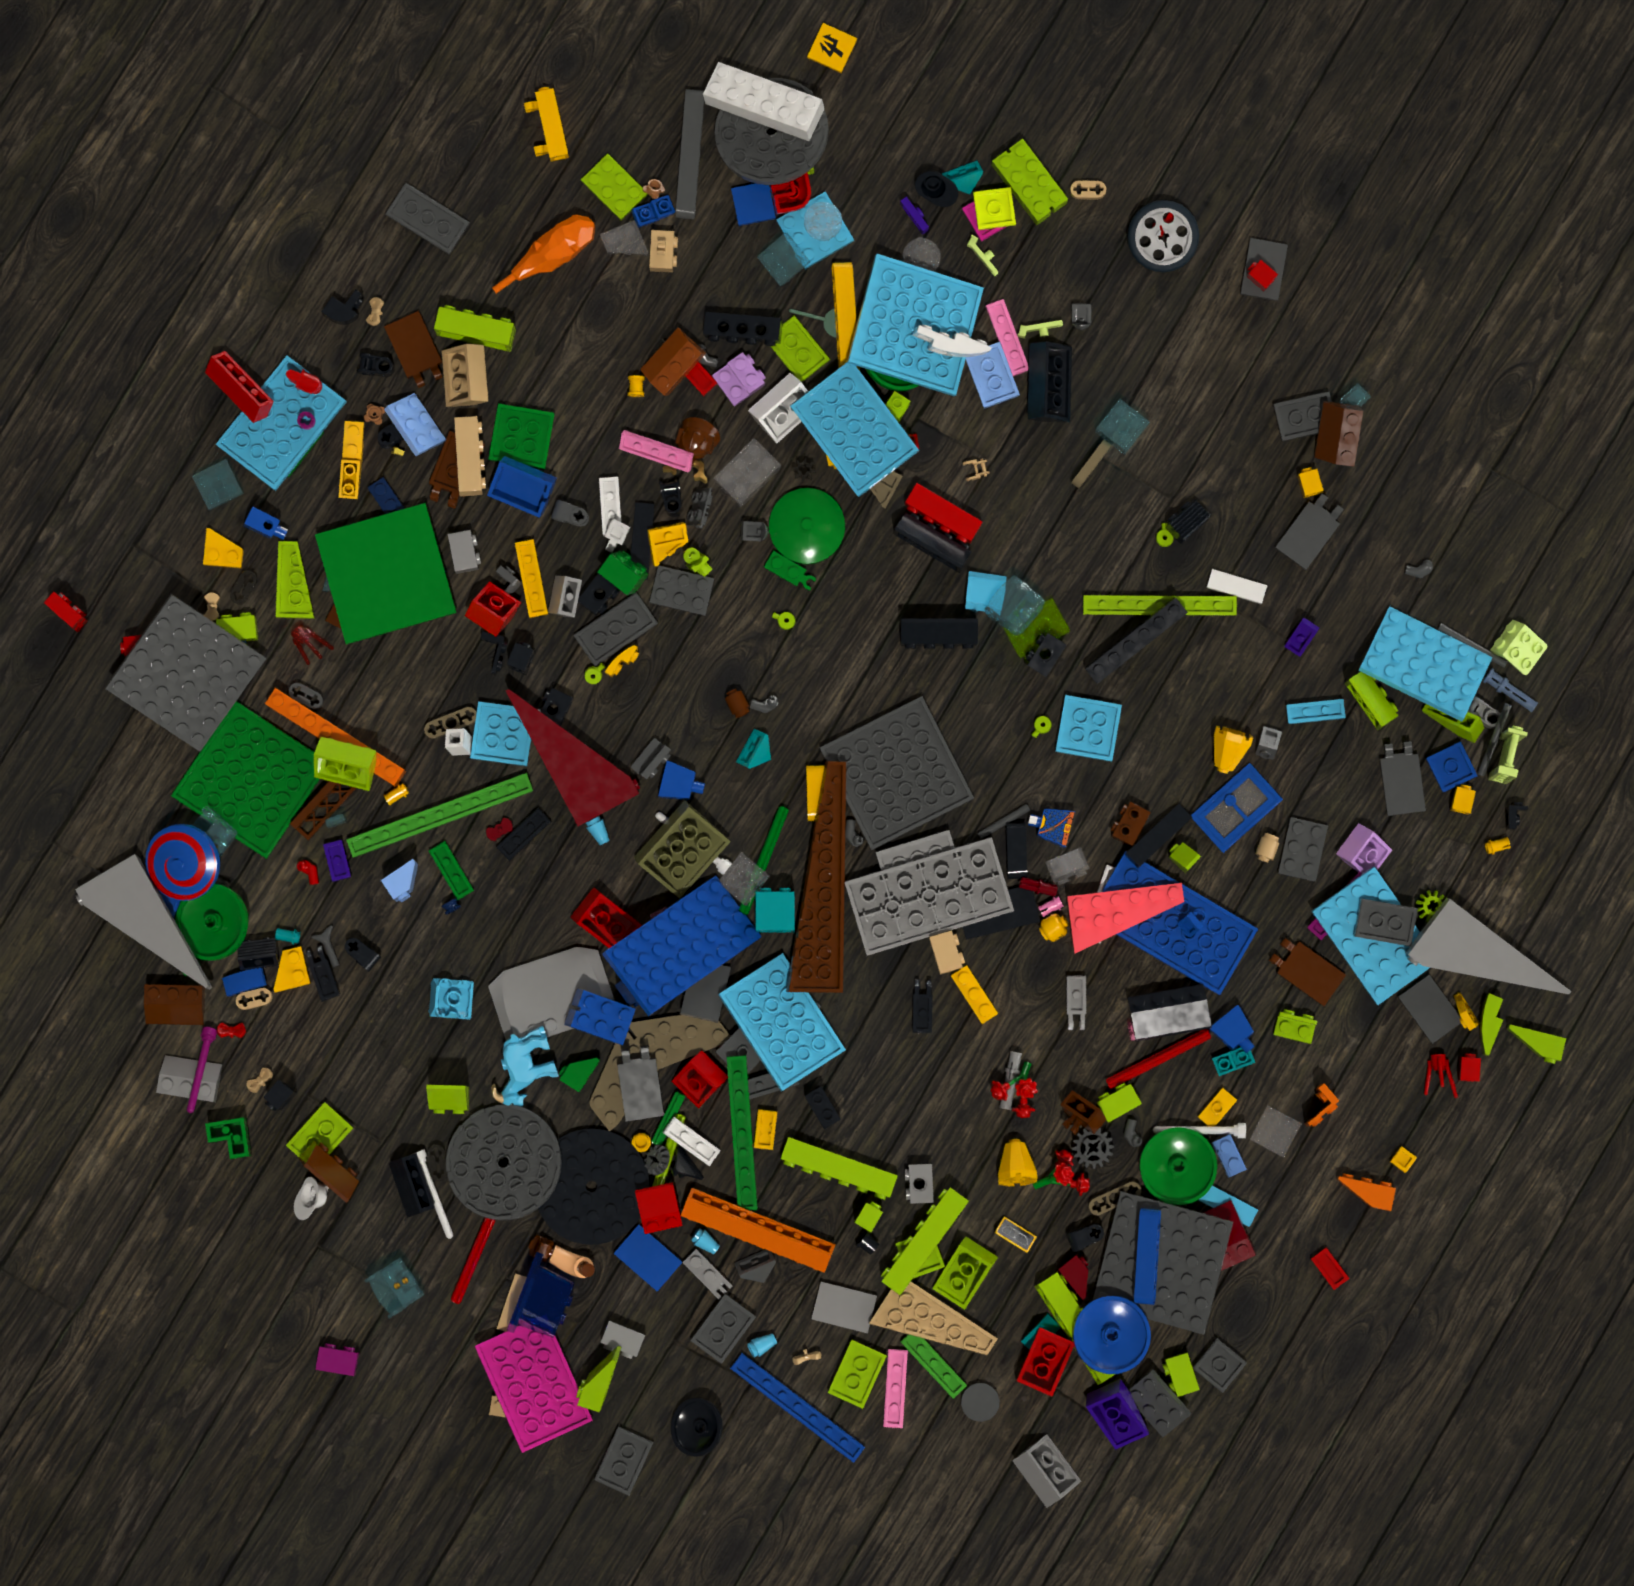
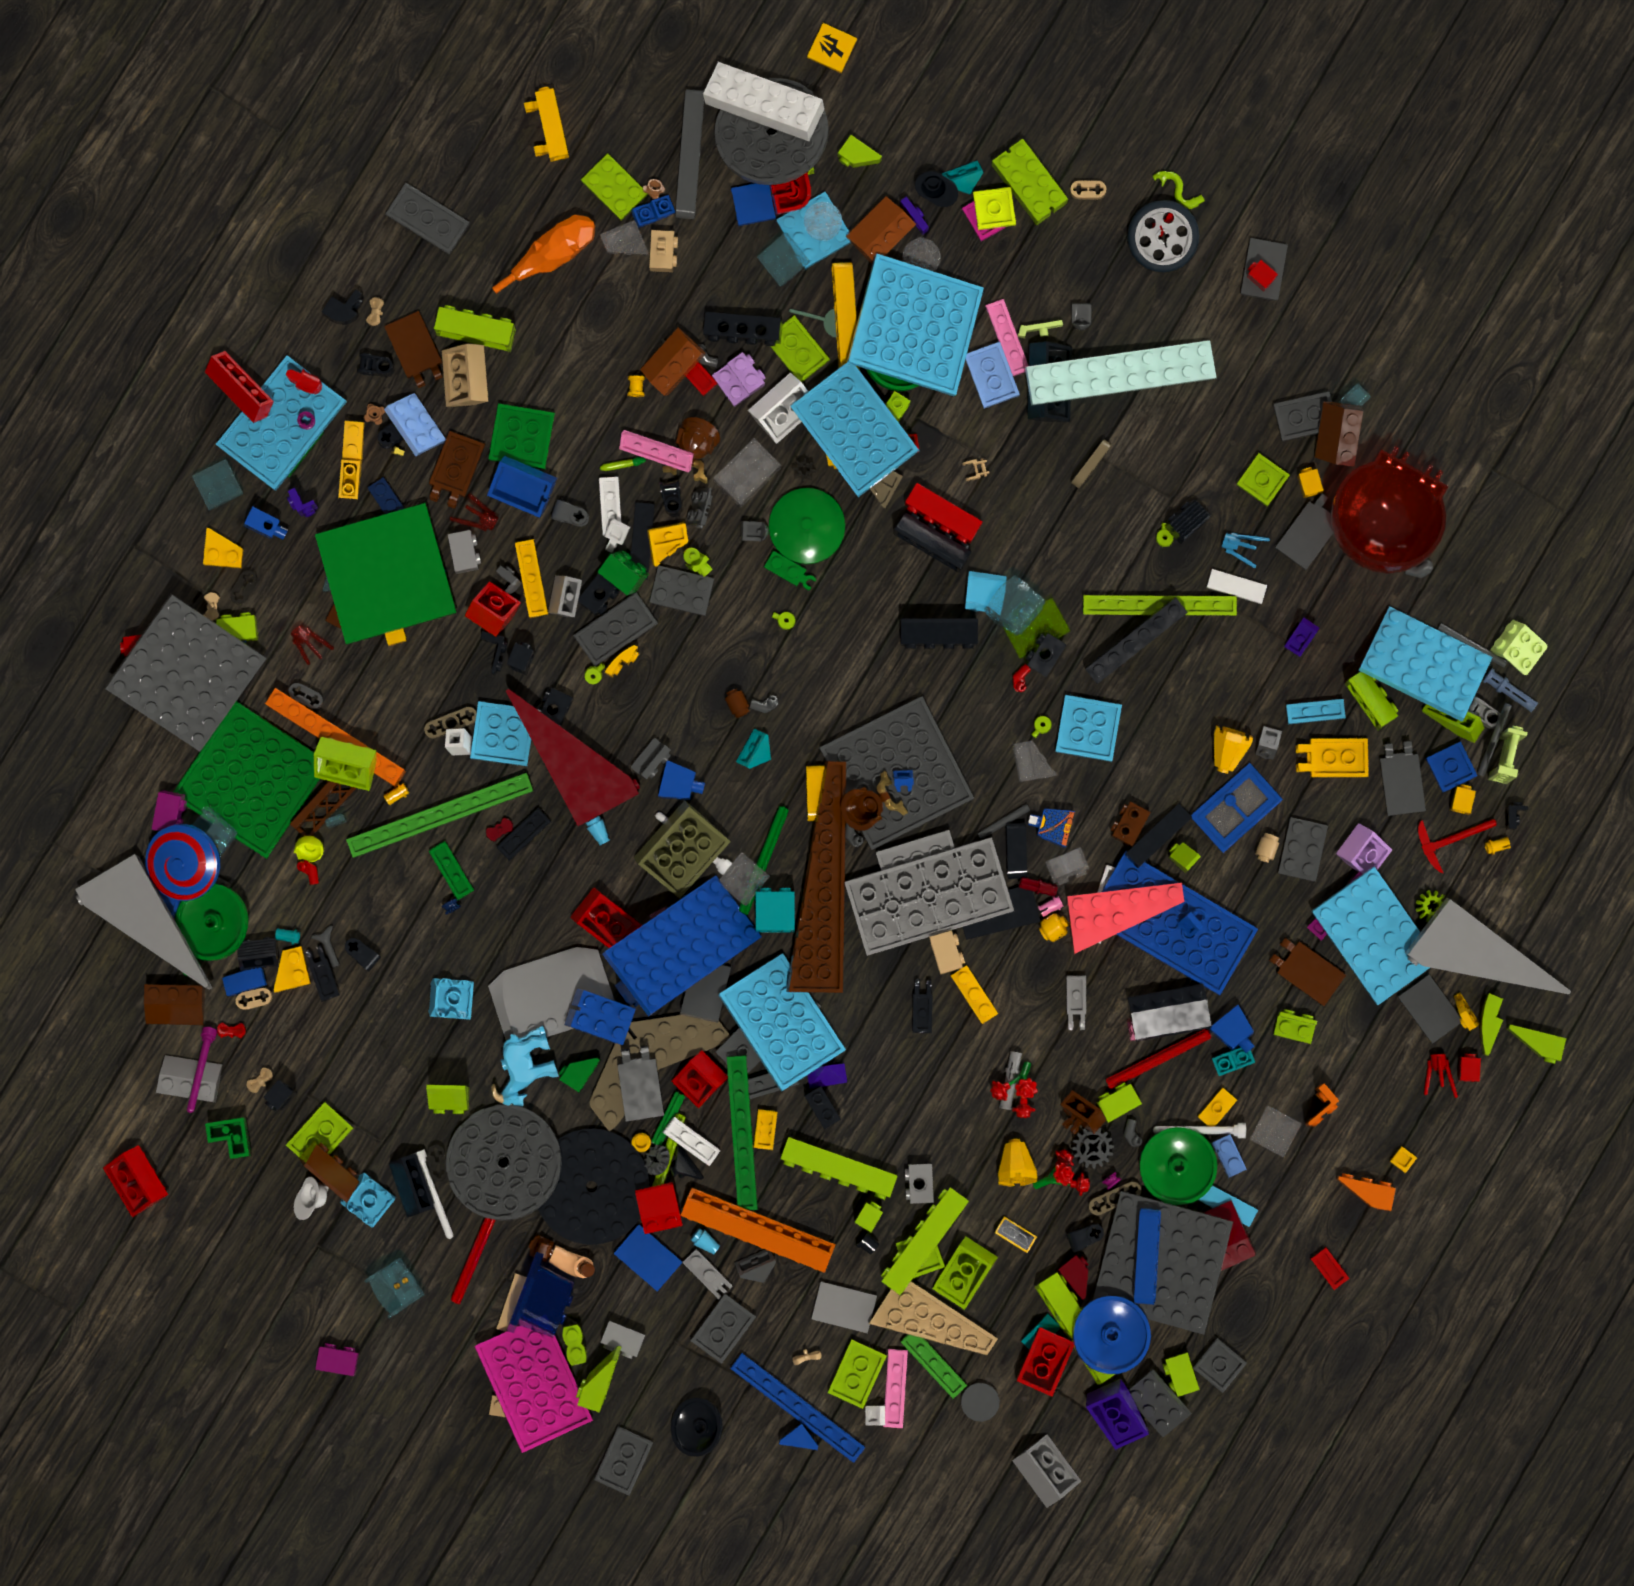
red piece [44,592,88,633] -> none
lime wing [276,541,315,619] -> none
dark purple plate [323,840,351,882] -> none
light blue slope [381,859,418,903] -> none
tan brick [454,416,486,496] -> none
medium azure cone [747,1333,777,1358] -> none
white slope [912,325,992,357] -> none
yellowish green piece [967,234,998,276] -> none
clear light blue brick [1095,399,1150,455] -> none
dark grey tile [1354,898,1418,946] -> none
none -> red slope [103,1145,168,1217]
none -> magenta brick [152,790,187,831]
none -> dark purple bracket [287,488,318,518]
none -> neon yellow hair [294,836,324,862]
none -> medium azure slope [340,1173,396,1228]
none -> yellow tile [385,629,407,646]
none -> clear red plant [450,493,499,532]
none -> lime brick [563,1324,587,1365]
none -> lime piece [599,457,646,471]
none -> blue slope [779,1424,818,1450]
none -> dark purple slope [807,1064,847,1089]
none -> lime slope [838,135,882,168]
none -> reddish brown helmet [841,771,908,831]
none -> dark orange slope [845,196,916,264]
none -> white plate [865,1406,885,1425]
none -> blue tile [893,770,914,792]
none -> red arm [1012,664,1031,692]
none -> clear wing [1013,741,1057,782]
none -> light aqua plate [1025,340,1216,405]
none -> magenta bush [1102,1172,1121,1190]
none -> lime animal [1153,171,1205,209]
none -> dark azure plant [1222,533,1270,568]
none -> lime plate [1236,453,1290,507]
none -> yellow tile [1295,739,1368,777]
none -> clear red windscreen [1331,446,1449,574]
none -> red piece [1418,819,1497,874]

